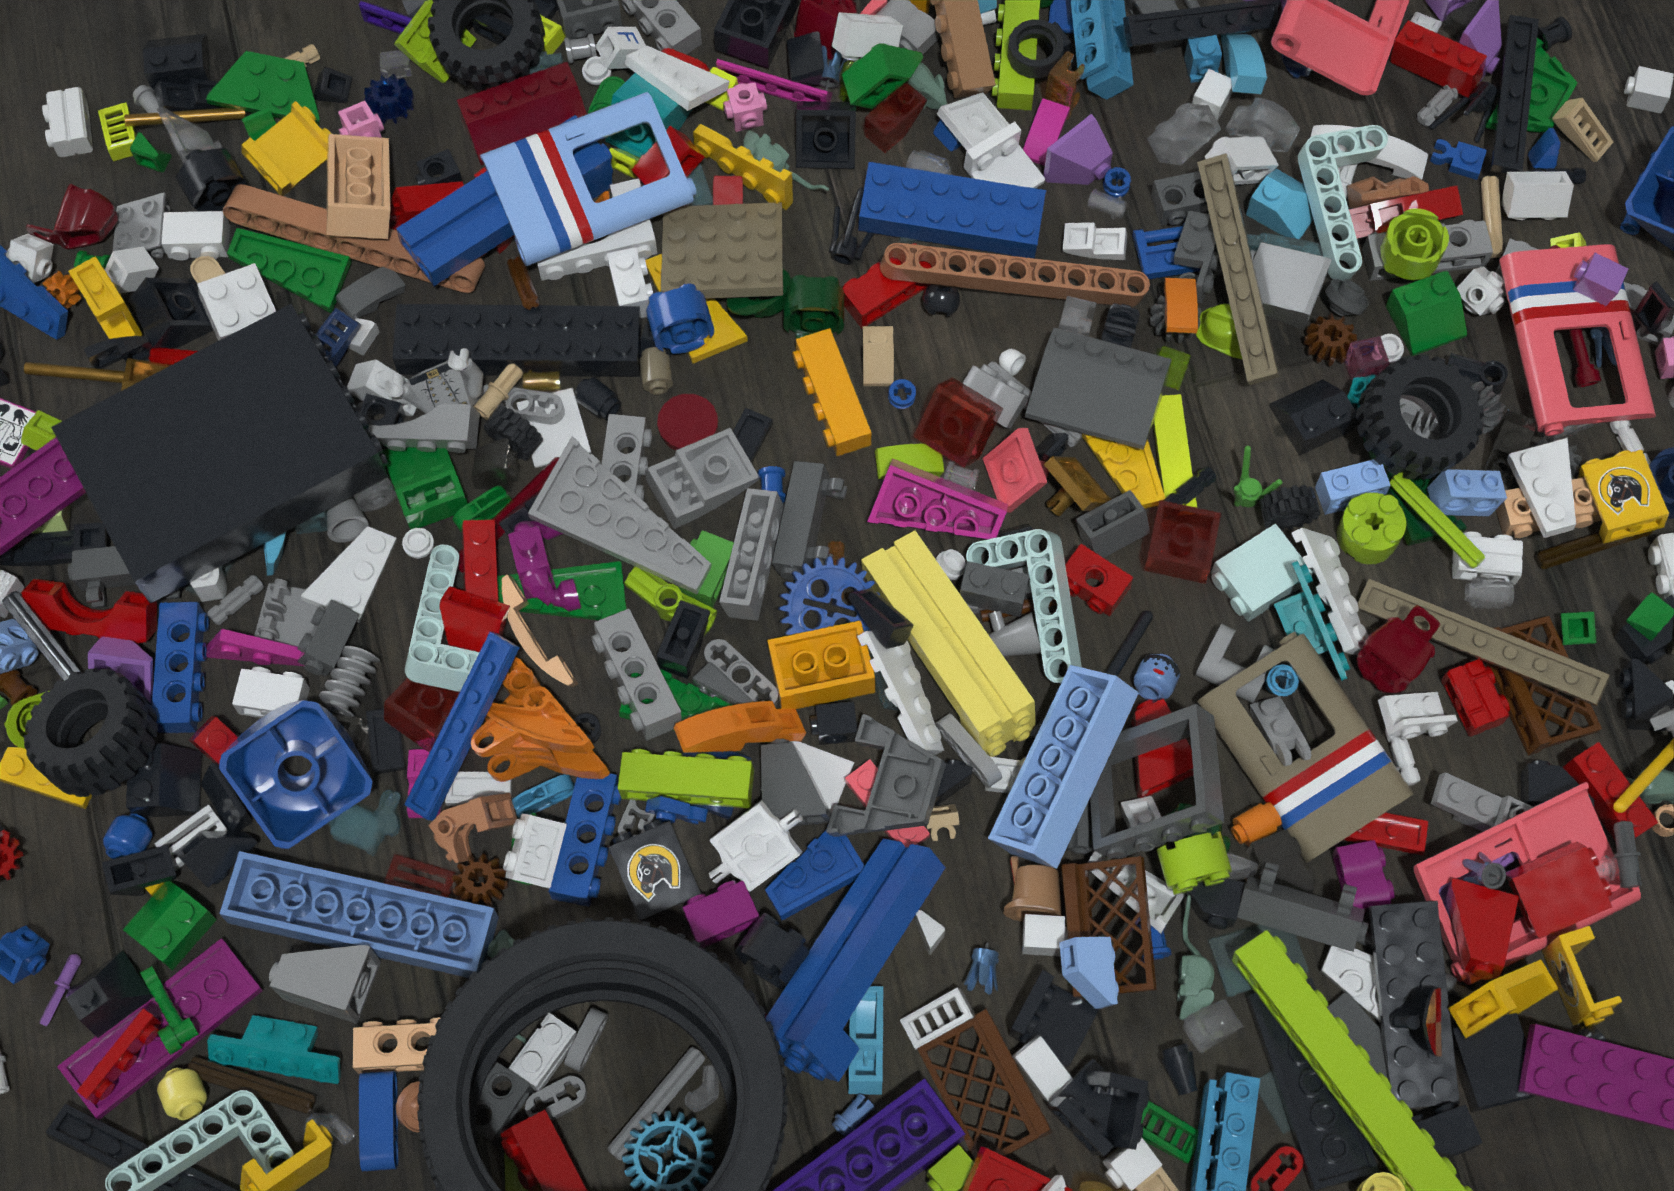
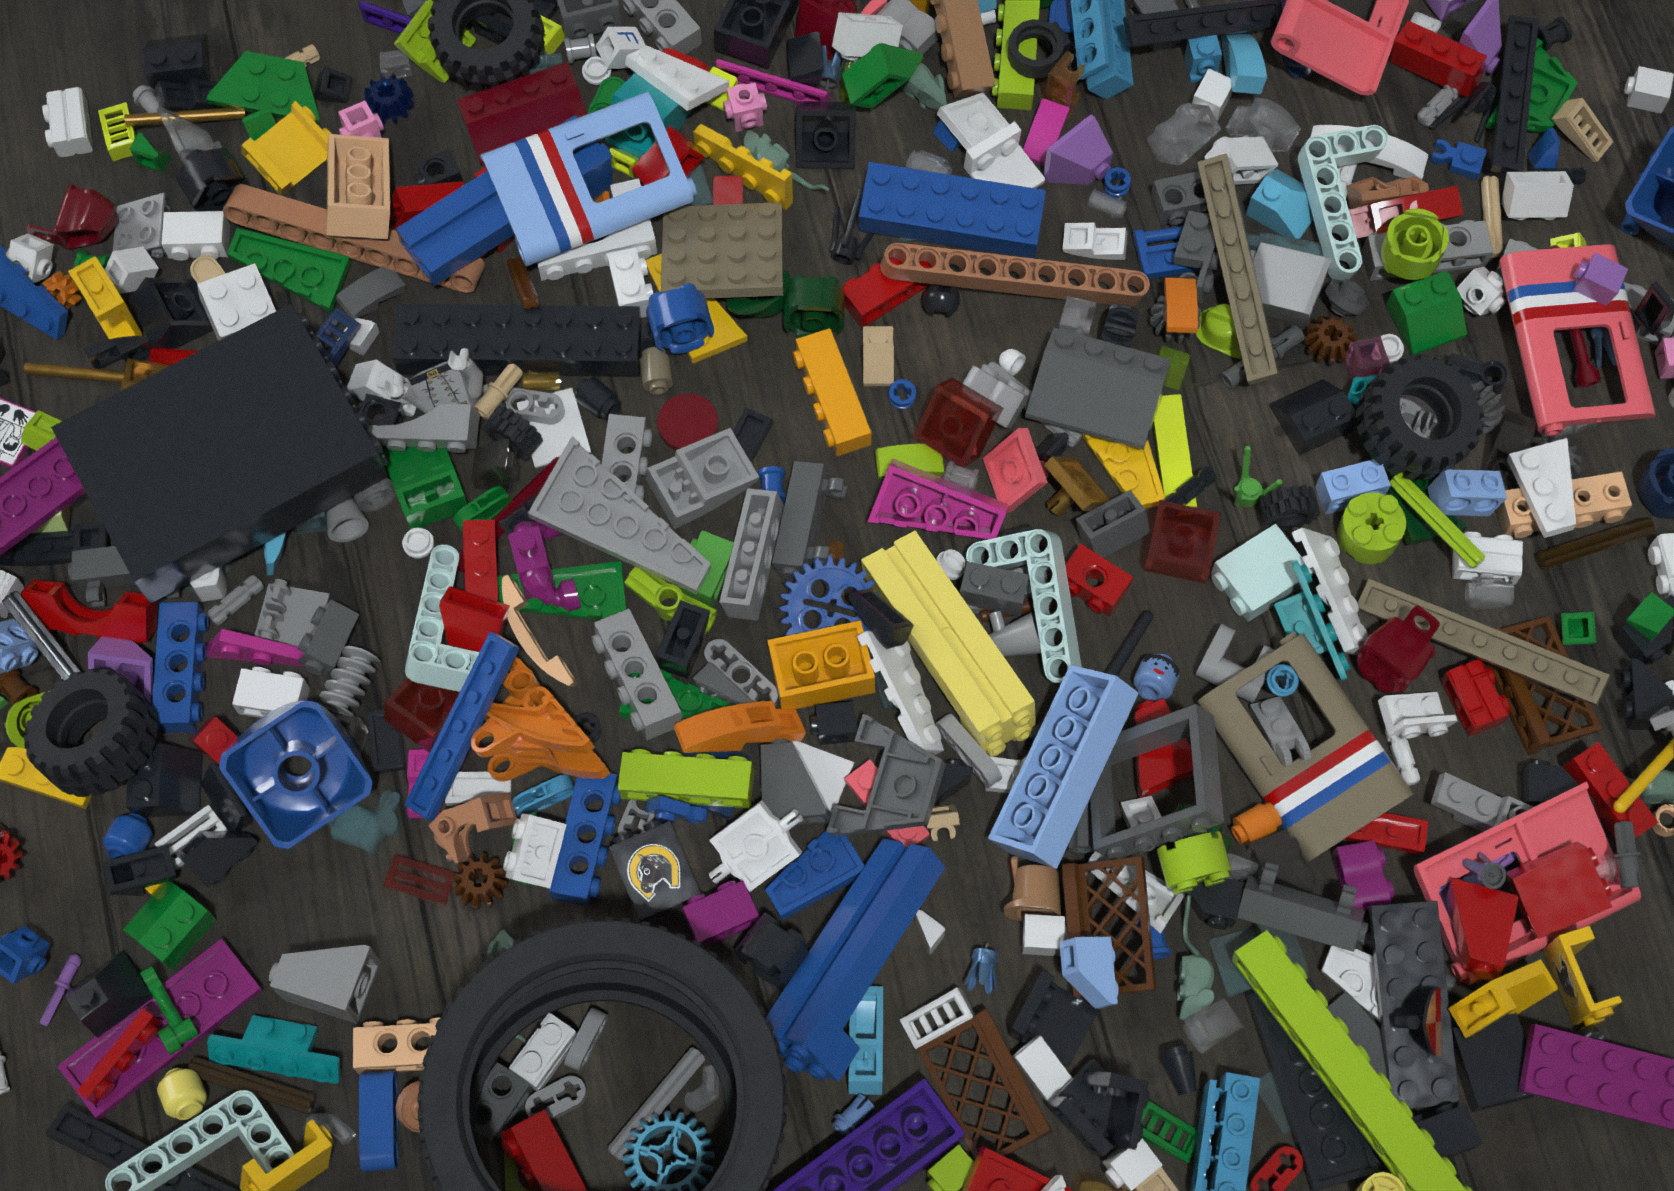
medium blue brick [220,851,499,978] -> none
white wing [300,526,397,623] -> none
clear red slope [864,82,927,154] -> none
yellow panel [1577,449,1669,544] -> none
white axle [1610,420,1651,467] -> none
none -> dark grey pin [1220,324,1305,389]

